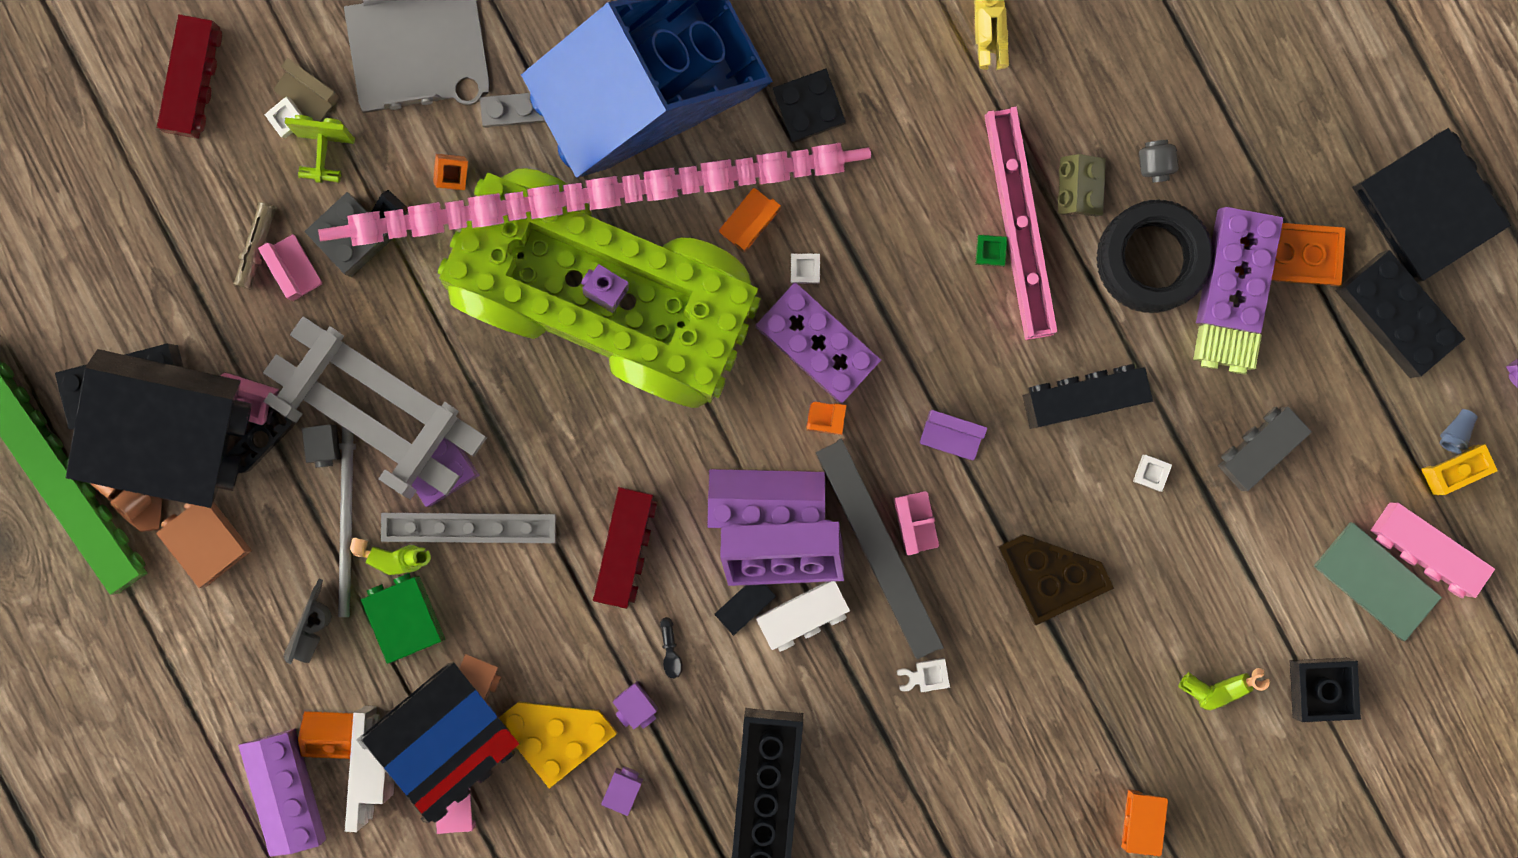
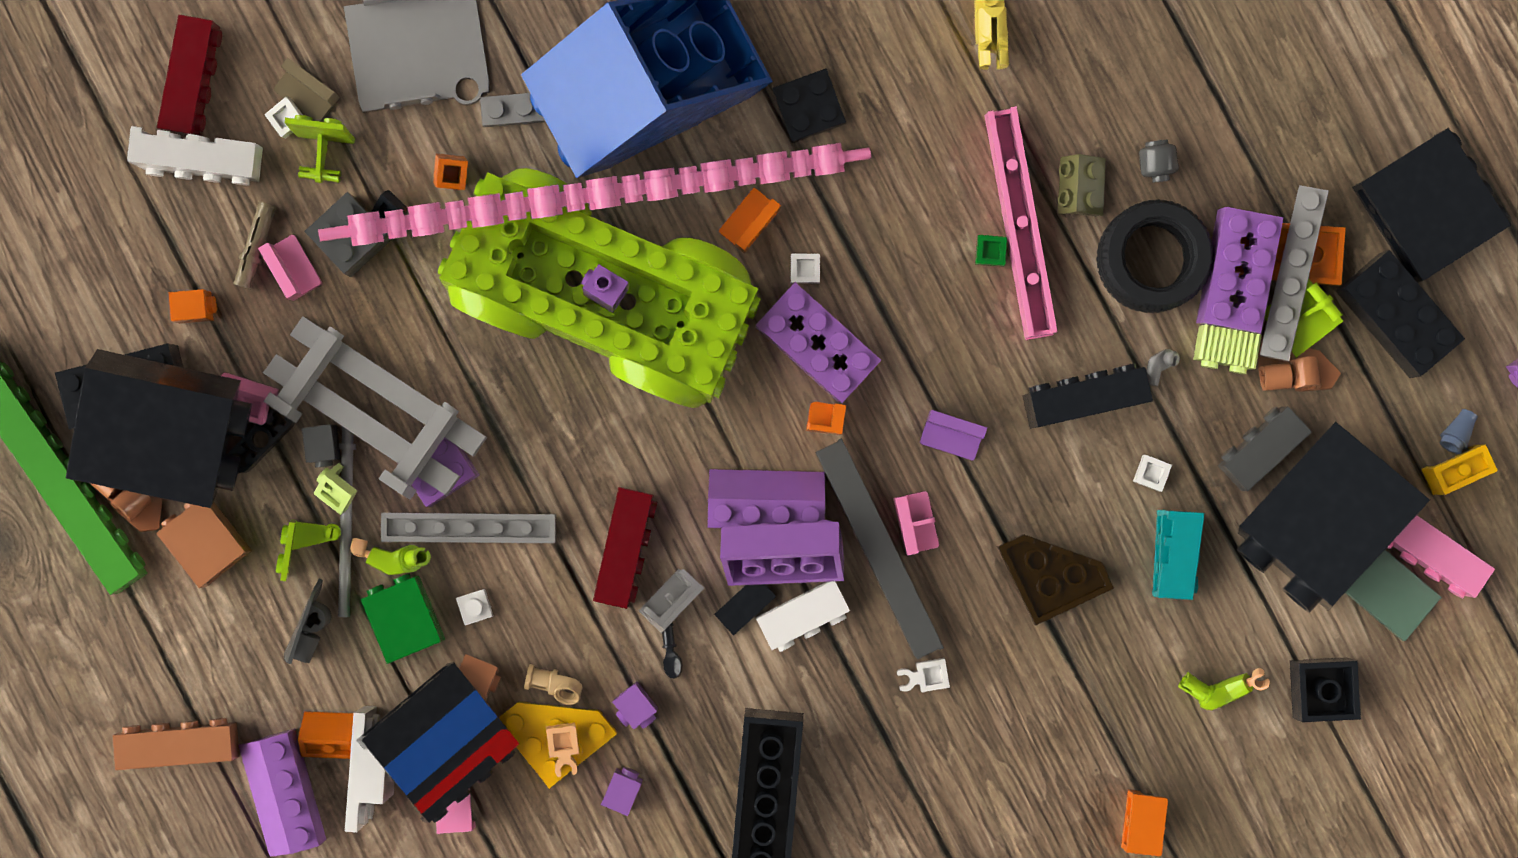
none -> nougat brick [113,718,240,770]
none -> white wedge [127,126,263,186]
none -> orange brick [168,289,217,324]
none -> lime plate [276,519,341,581]
none -> yellowish green bracket [314,463,357,515]
none -> white plate [456,589,494,625]
none -> tan connector [524,664,582,705]
none -> light nougat plate [546,723,579,777]
none -> light grey hinge [639,569,704,633]
none -> light grey arm [1146,349,1180,386]
none -> teal wedge [1152,510,1205,600]
none -> black brick [1237,422,1430,613]
none -> nougat panel [1258,336,1341,392]
none -> light grey plate [1260,185,1329,362]
none -> lime plate [1264,279,1343,358]

